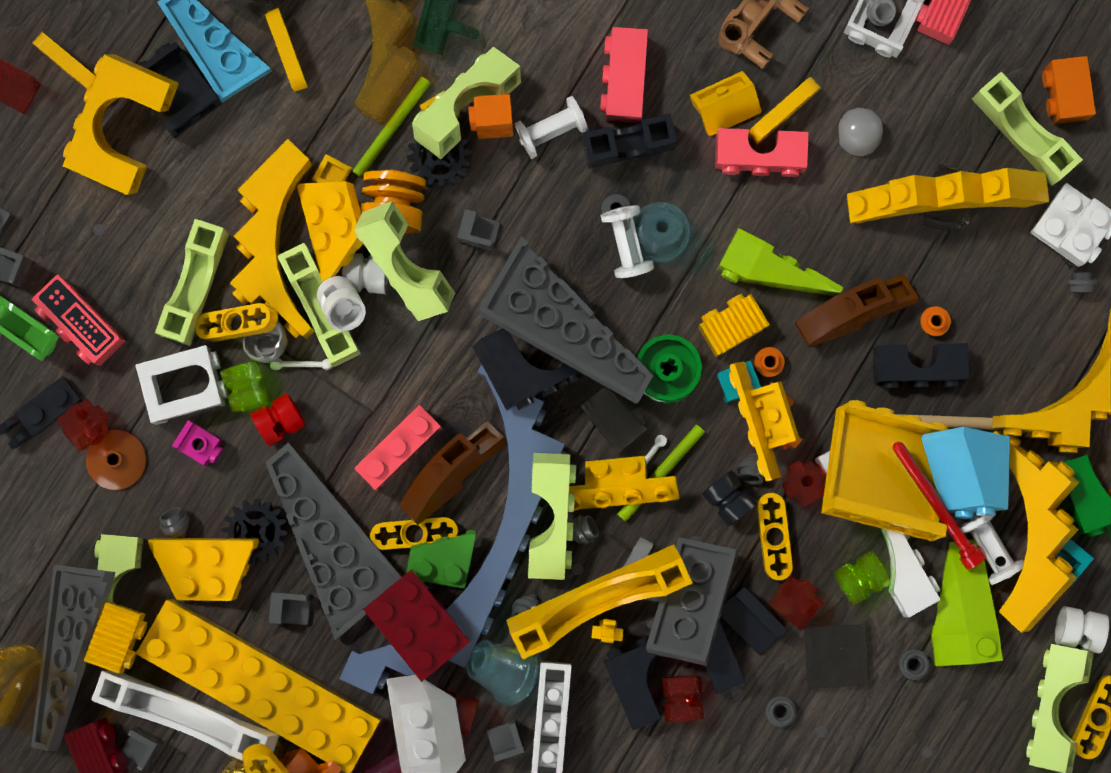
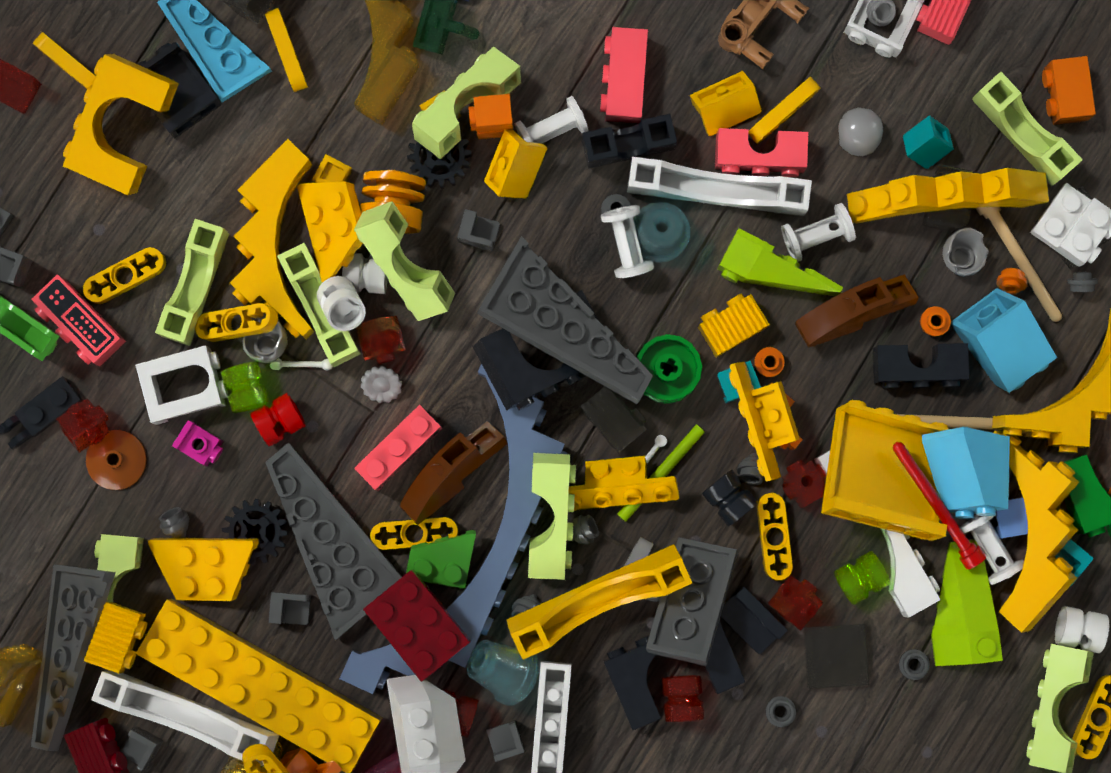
lime bar [352,76,431,178] -> none
yellow plate [591,619,623,643] -> none
none -> yellow beam [83,247,166,304]
none -> clear red brick [356,316,406,364]
none -> light grey piece [361,366,402,403]
none -> yellow panel [484,129,547,199]
none -> white arch [627,157,812,216]
none -> white hose [781,203,856,262]
none -> teal panel [903,115,954,169]
none -> light grey hair [942,227,989,277]
none -> medium azure slope [951,288,1057,393]
none -> tan piece [976,207,1062,322]
none -> medium blue panel [994,498,1028,538]
none -> orange plate [996,268,1027,294]

